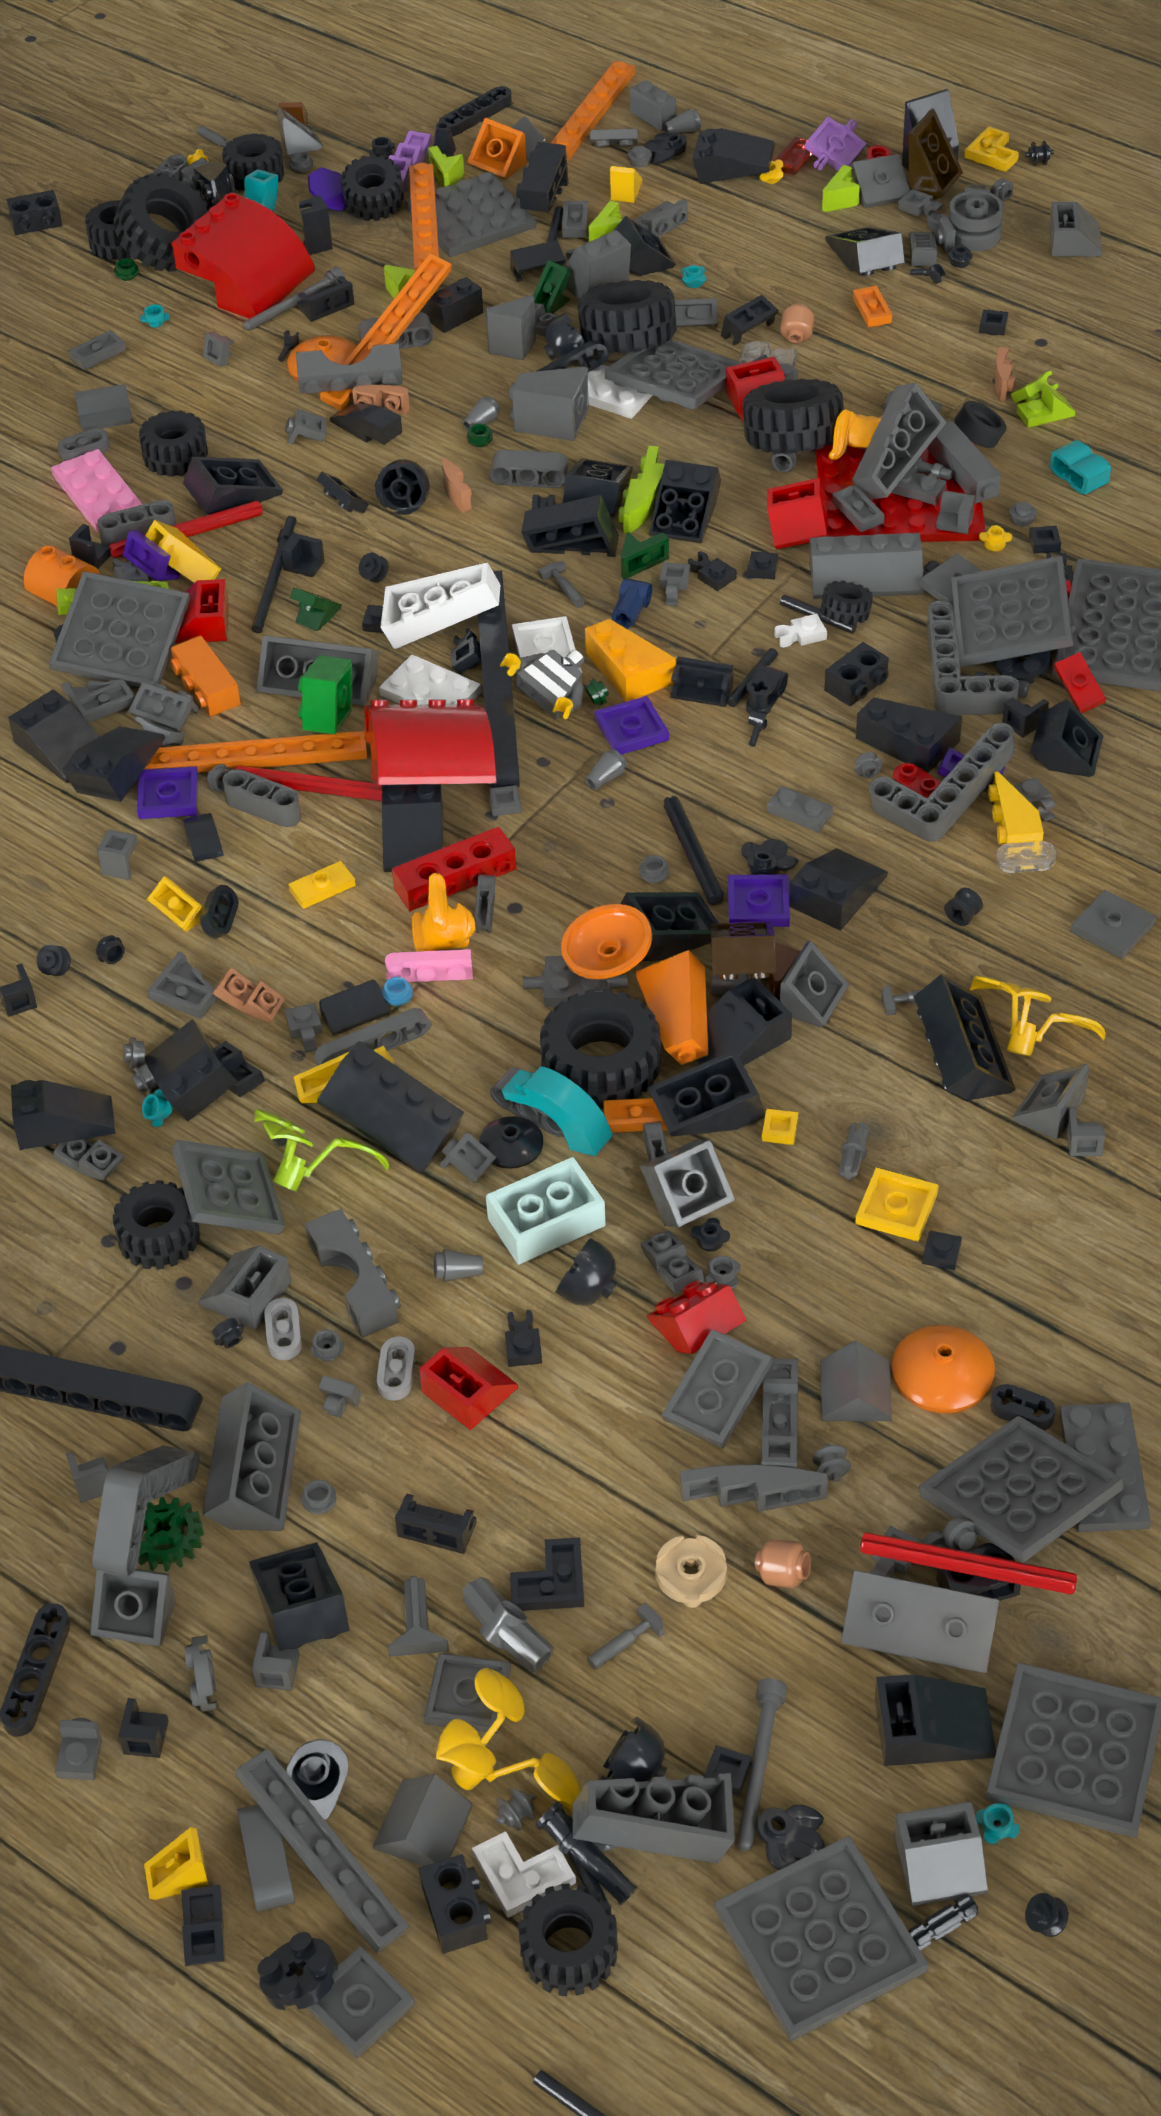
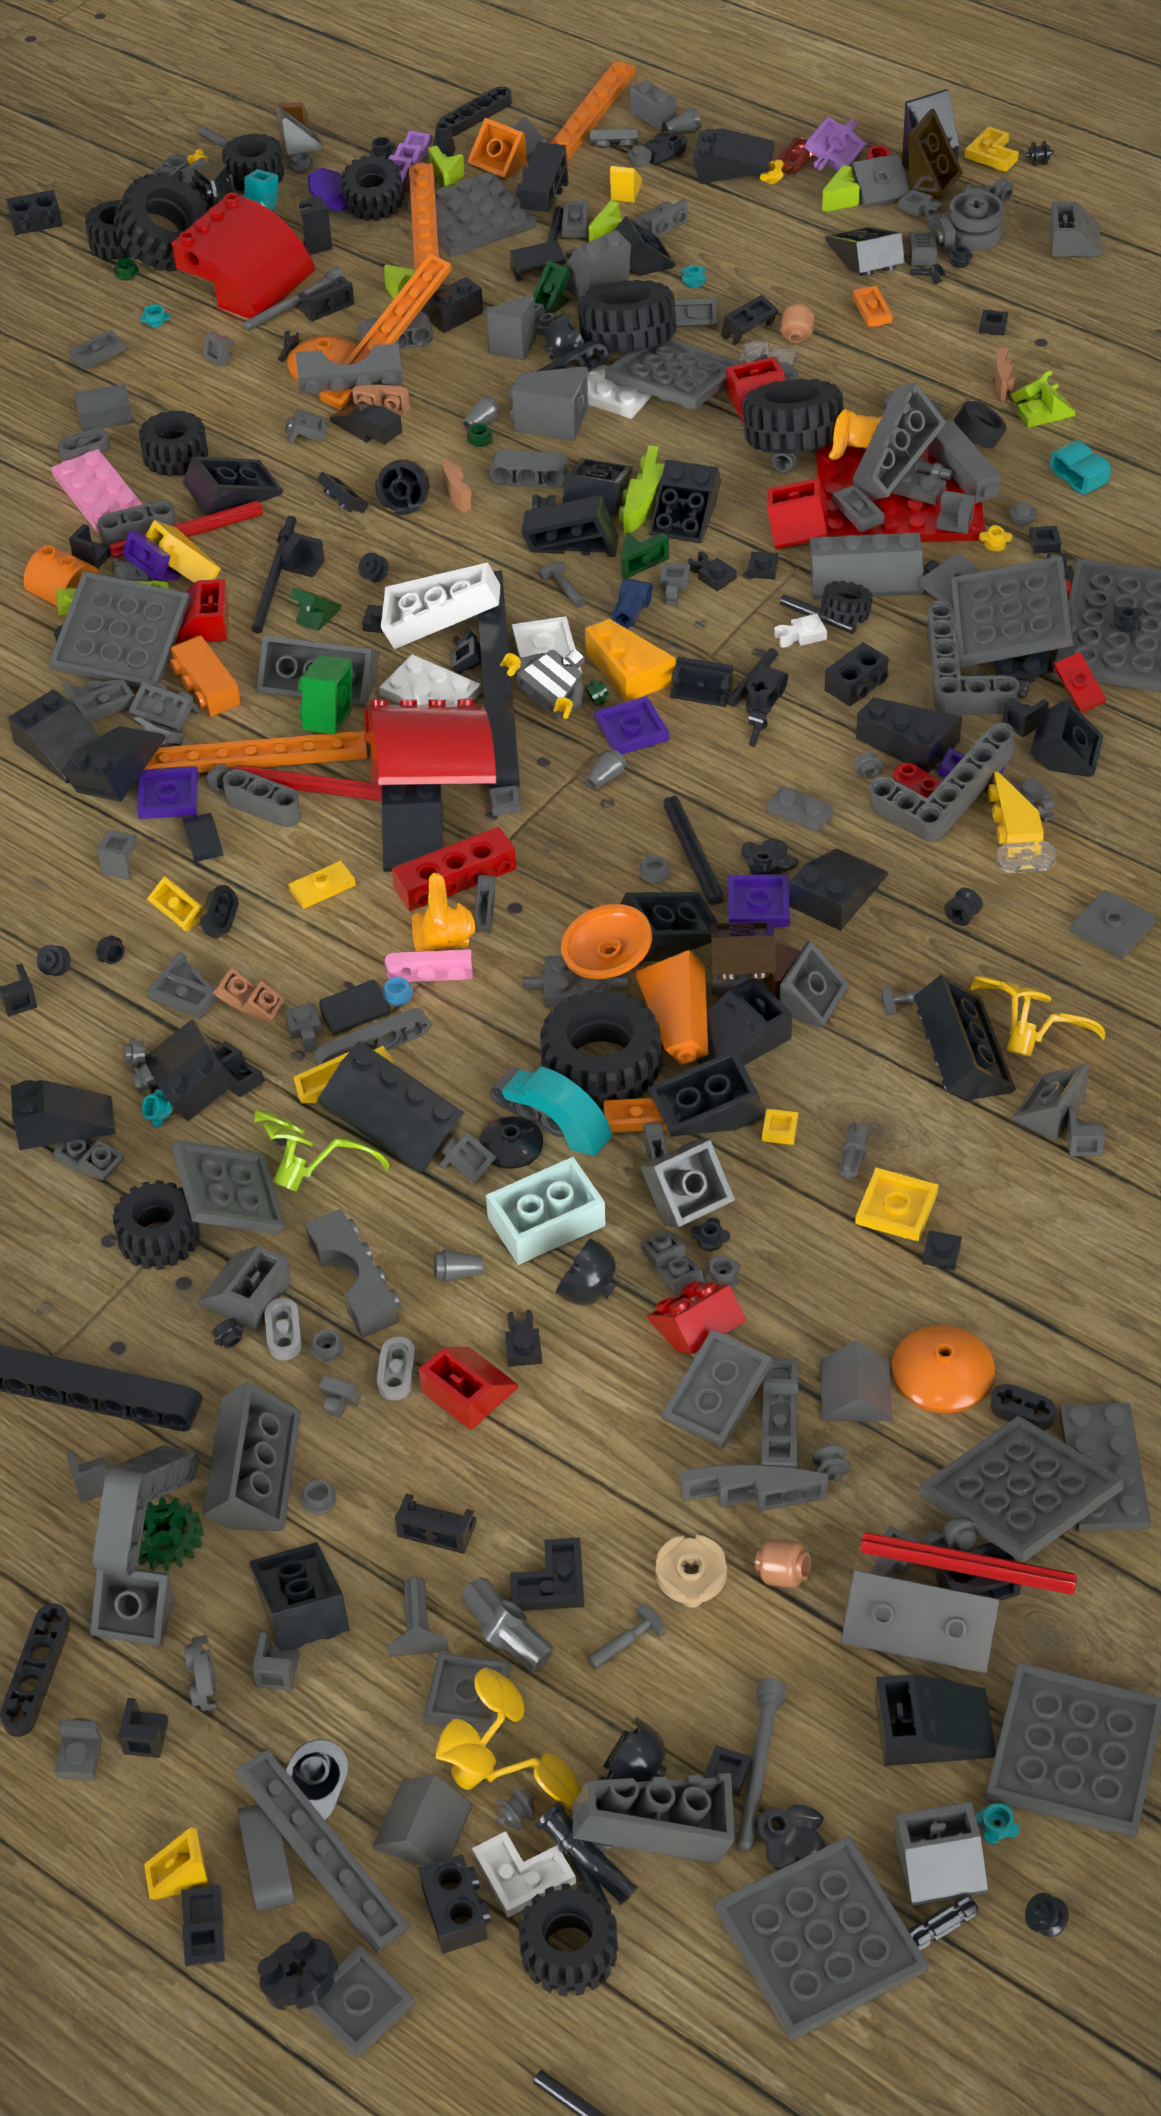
none -> black plate [1113,607,1142,632]

